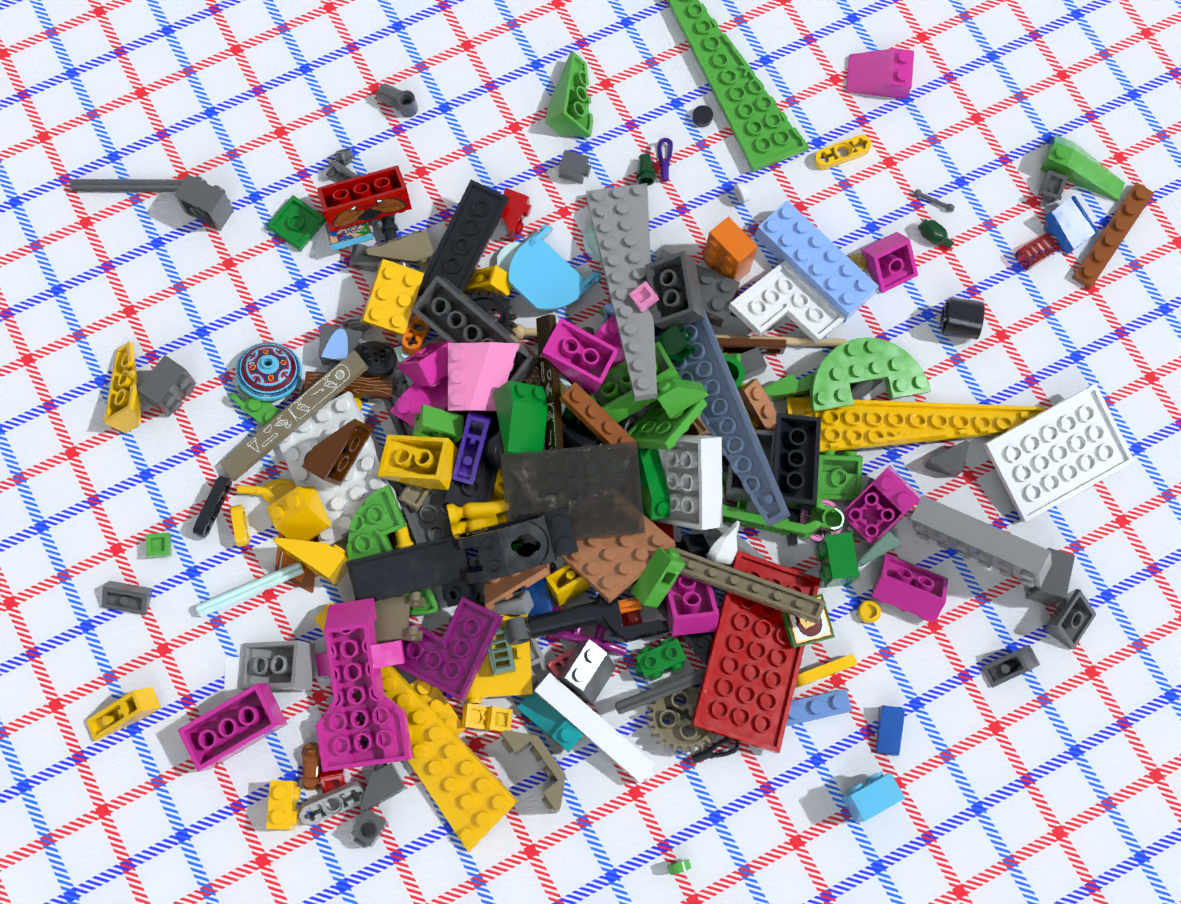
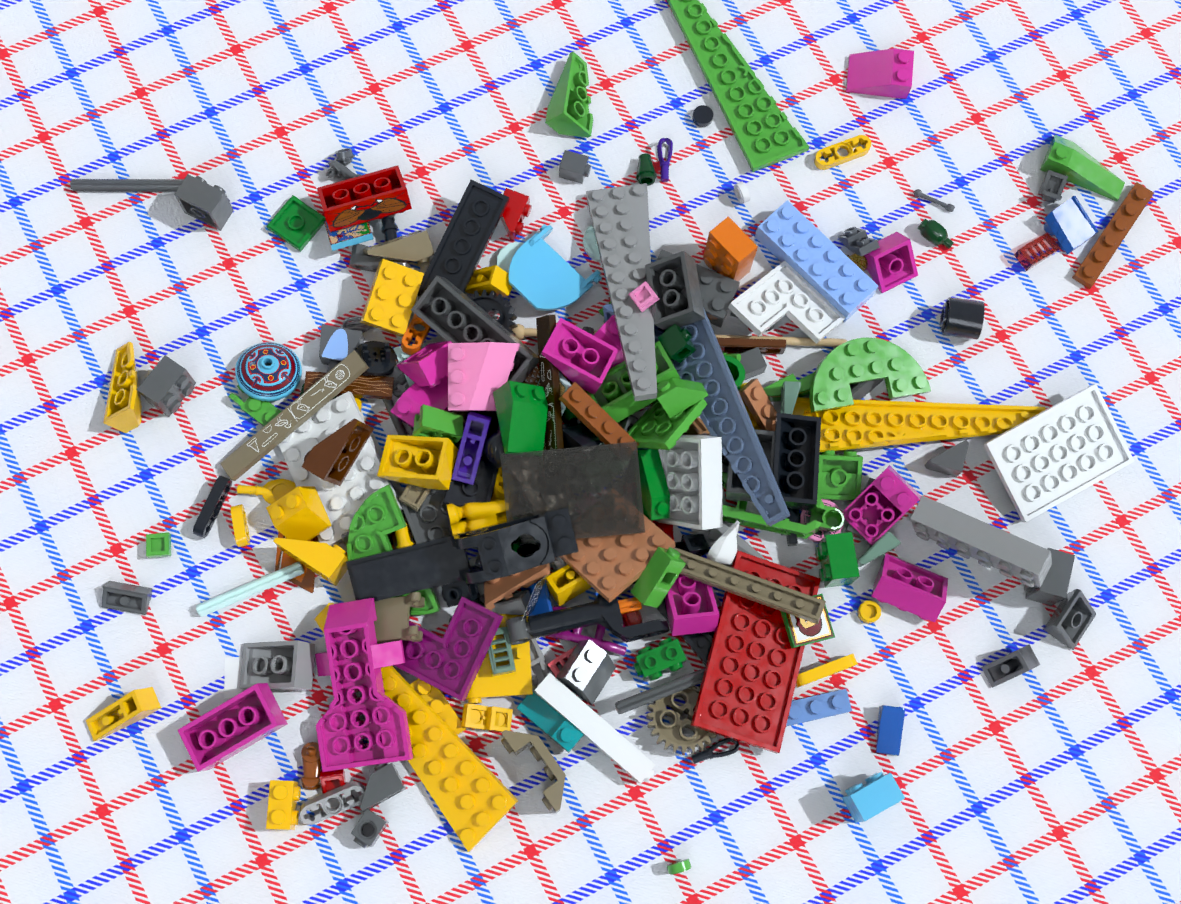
dark grey piece [376,83,418,117] -> none
none -> black sticker [522,575,548,621]
none -> sand green slope [780,381,801,414]
none -> dark grey slope [838,227,880,256]

